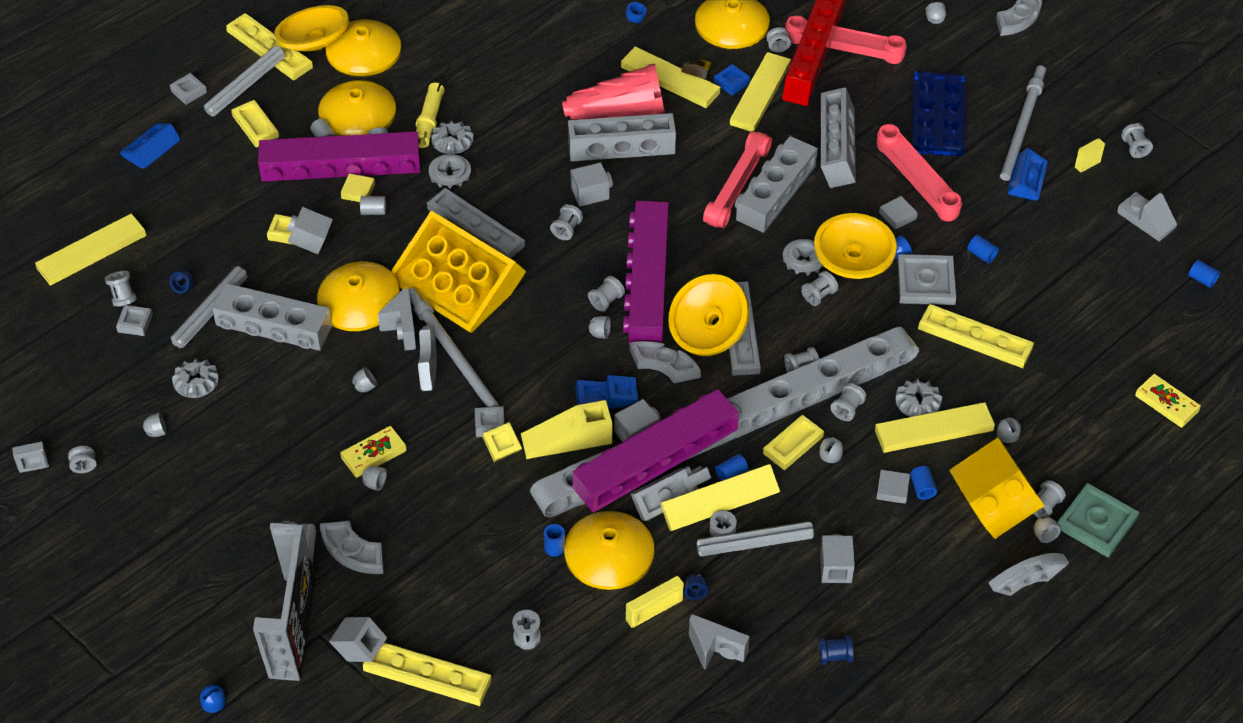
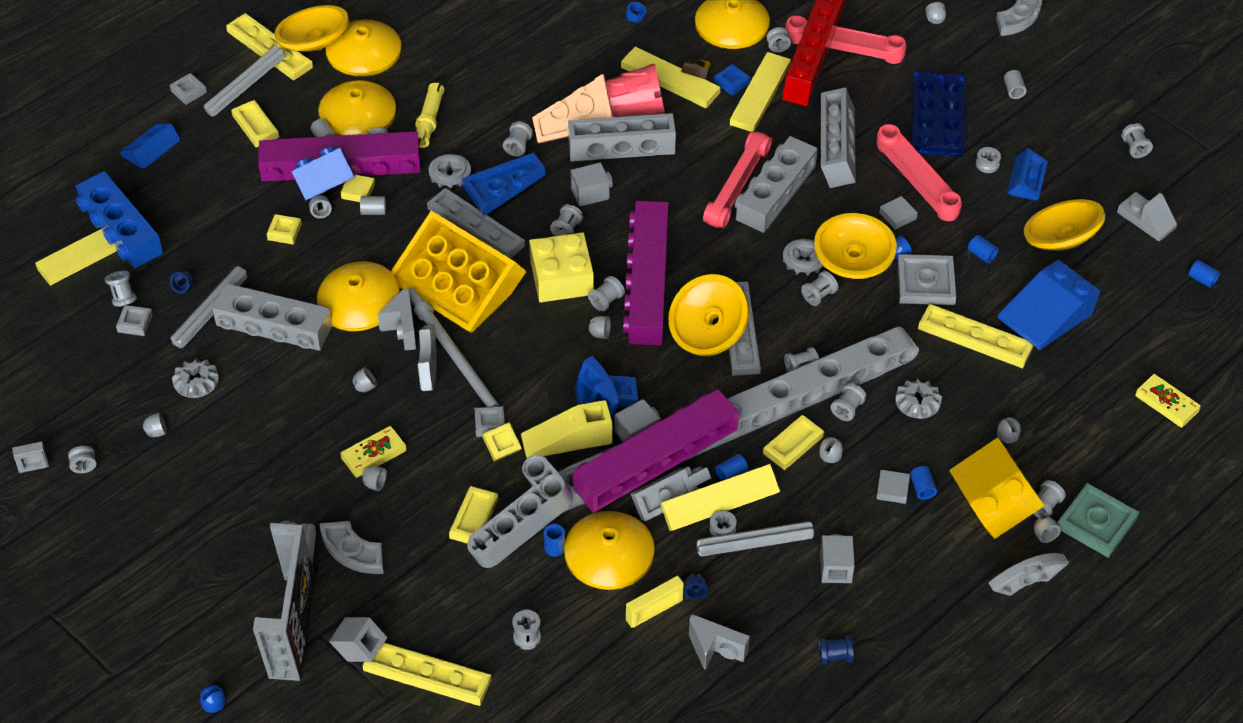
light grey brick [287,207,333,254] -> none
light grey gear [431,120,473,154] -> none
light grey tile [629,341,701,383] -> none
light yellow tile [875,402,995,453] -> none
light grey bar [1000,66,1046,181] -> none
light yellow tile [1075,138,1105,172] -> none
none -> blue brick [76,171,163,269]
none -> brick [291,145,356,200]
none -> light grey hinge [309,195,332,218]
none -> light yellow tile [449,486,498,543]
none -> blue wing [461,153,546,216]
none -> light grey beam [467,455,573,568]
none -> light grey bush [503,121,533,157]
none -> light yellow brick [529,232,593,302]
none -> light nougat wing [532,74,613,144]
none -> blue slope [578,356,619,419]
none -> light grey bush [976,147,1001,173]
none -> blue slope [998,260,1101,350]
none -> light grey hinge [1004,70,1027,99]
none -> yellow dish [1024,199,1105,250]

